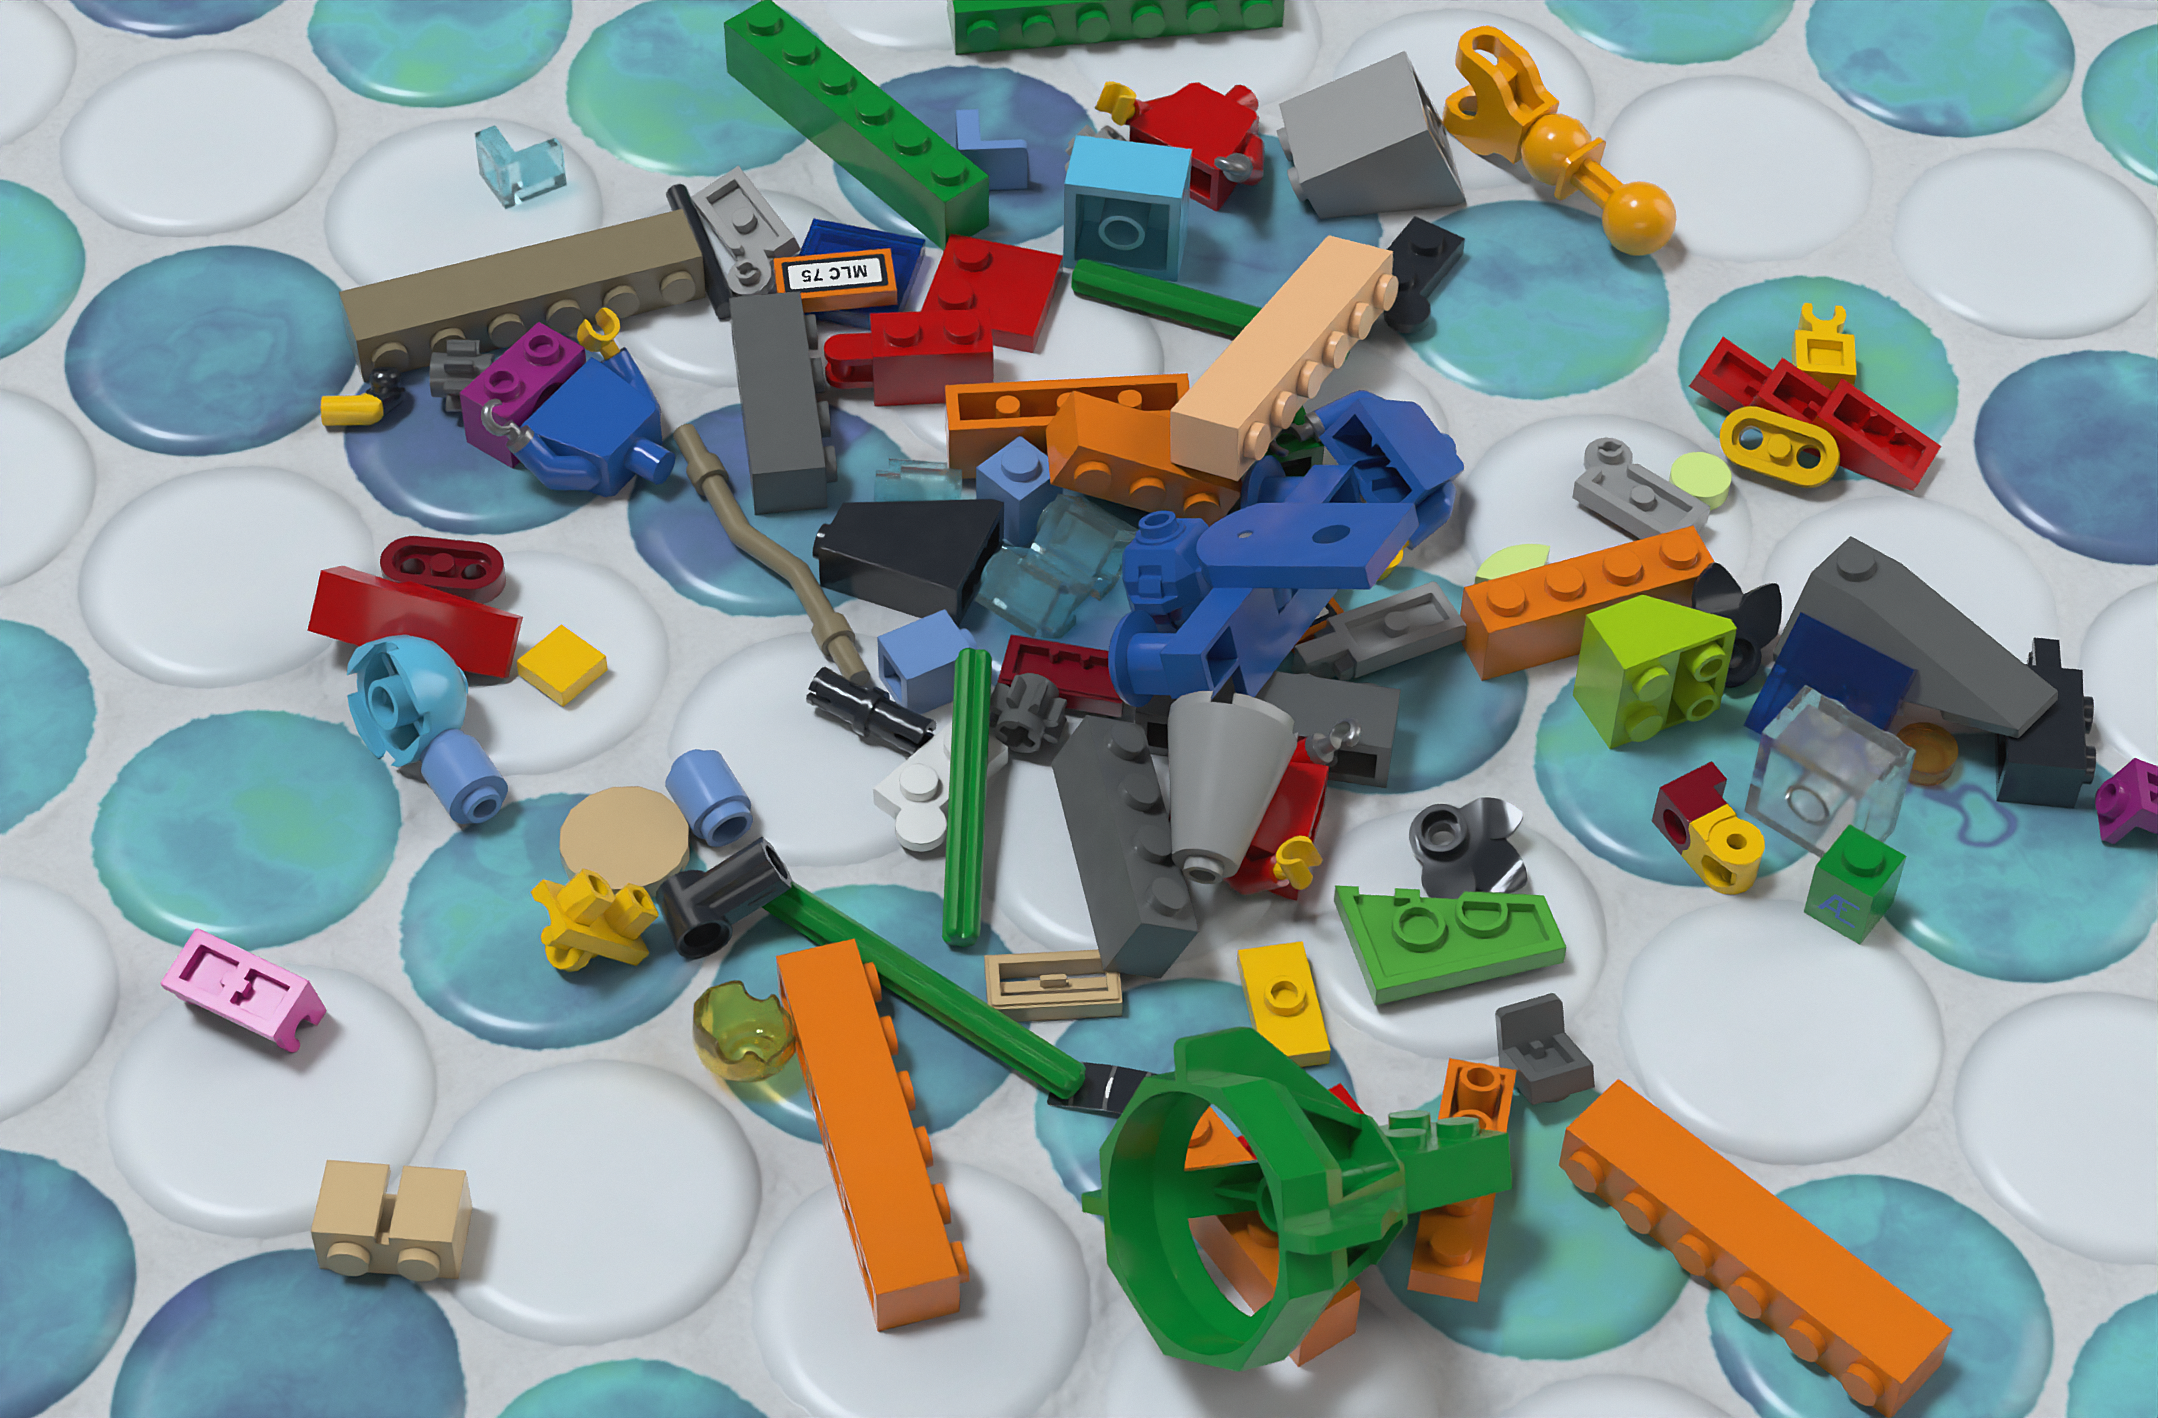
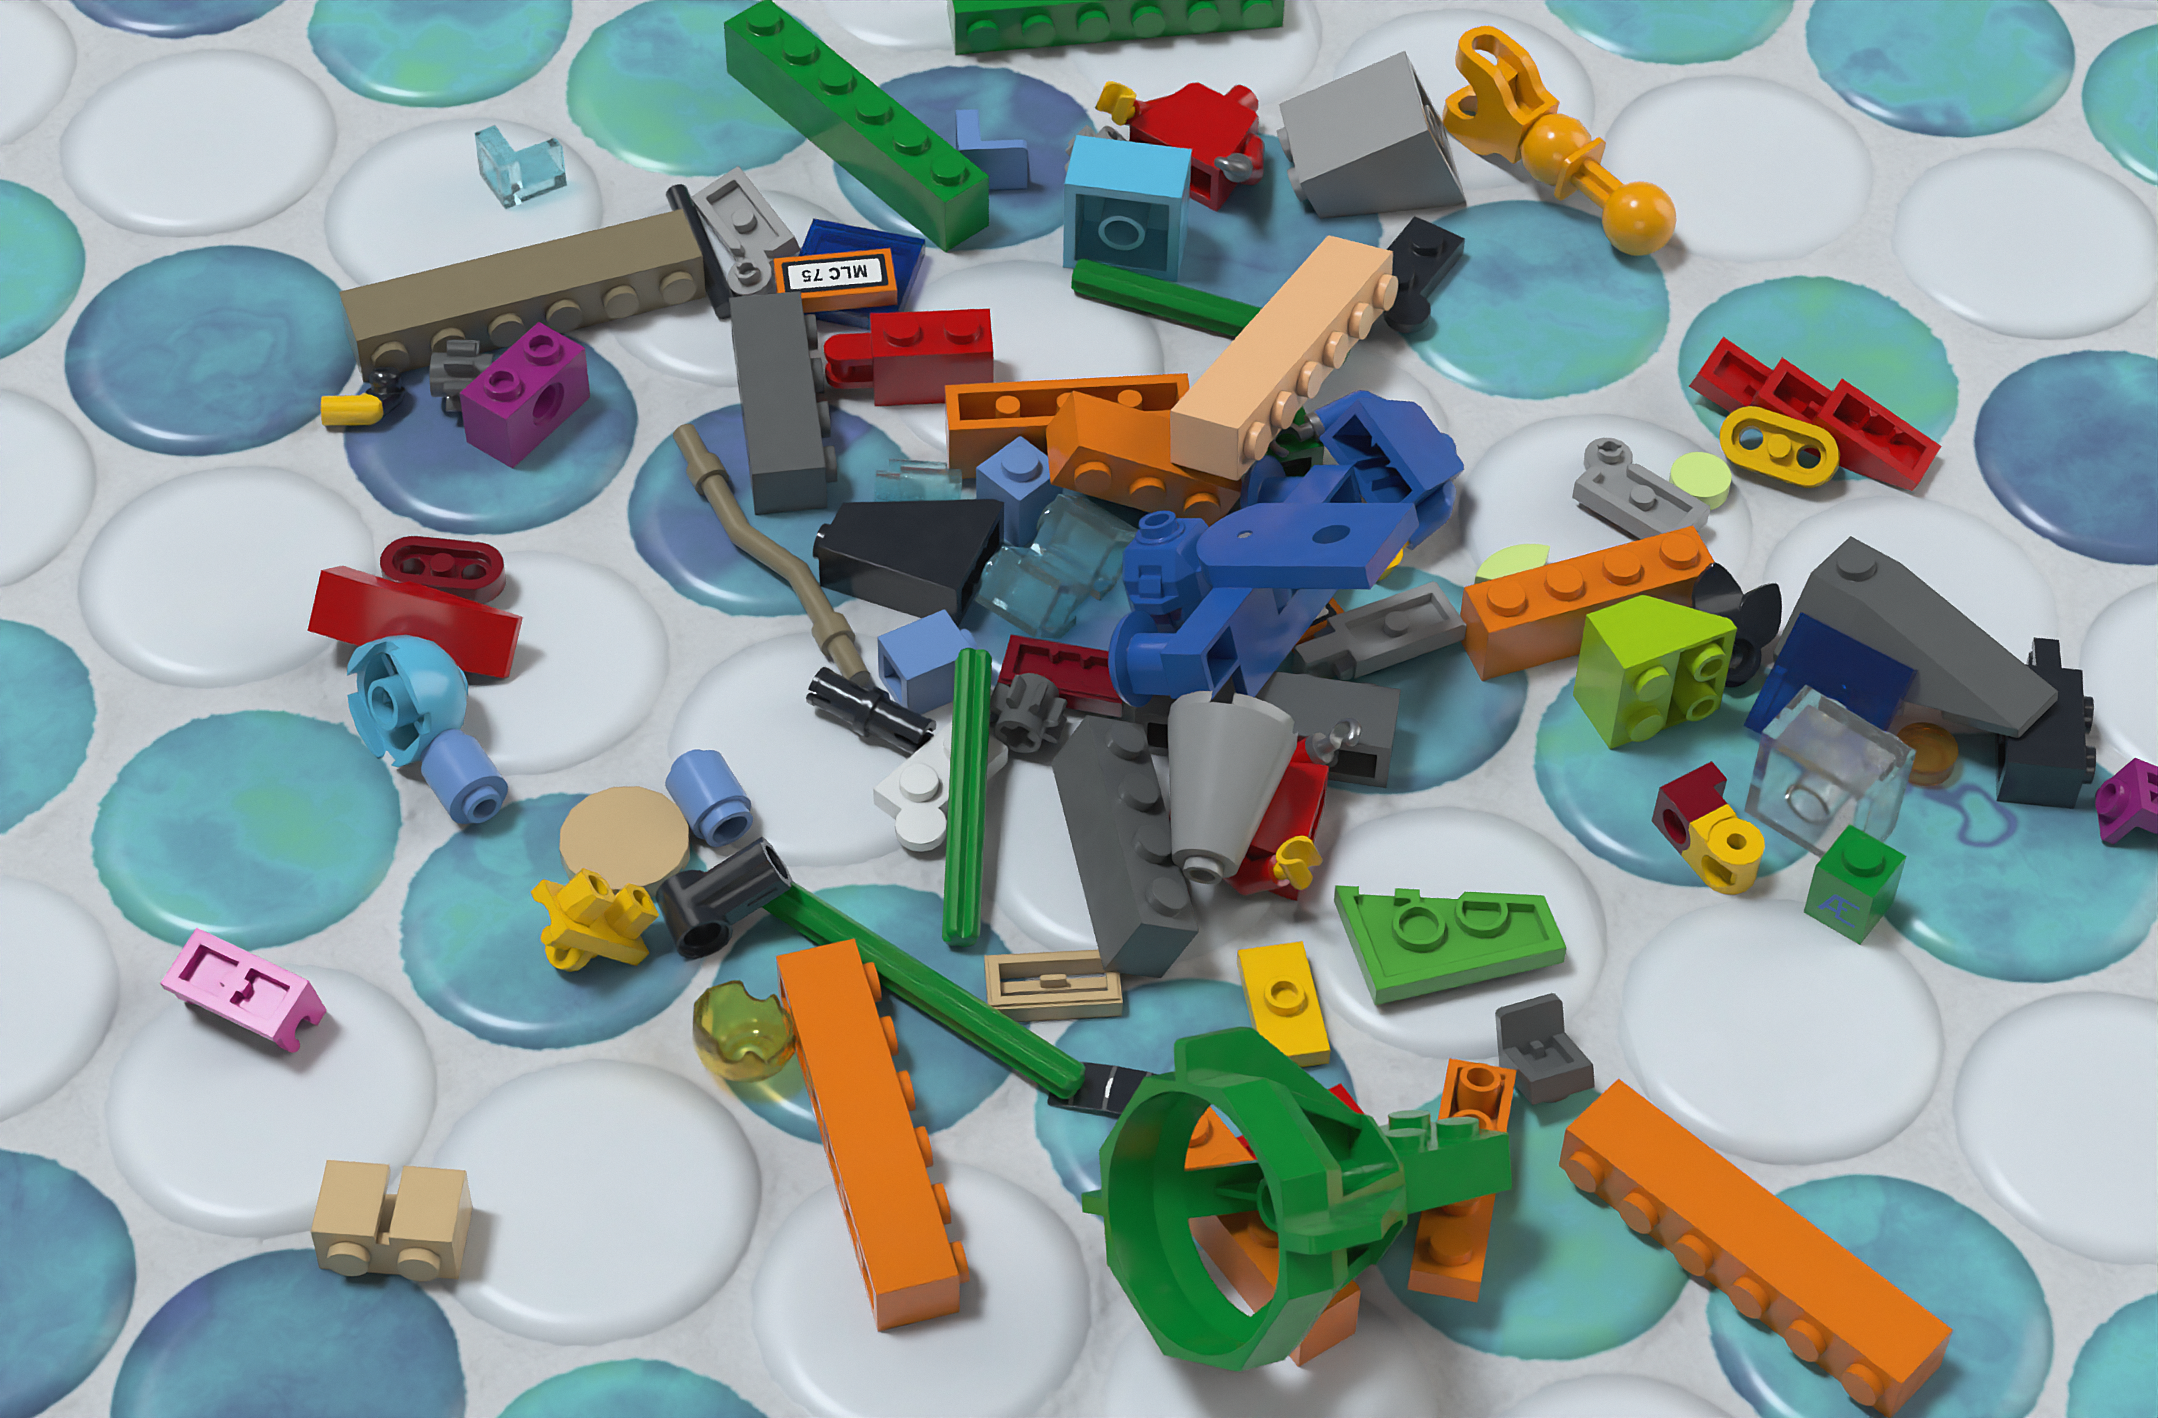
blue torso [481,308,675,498] -> none
yellow tile [517,624,608,707] -> none
red plate [921,233,1063,353] -> none
black plate [1409,797,1528,899] -> none
yellow plate [1791,303,1857,391] -> none

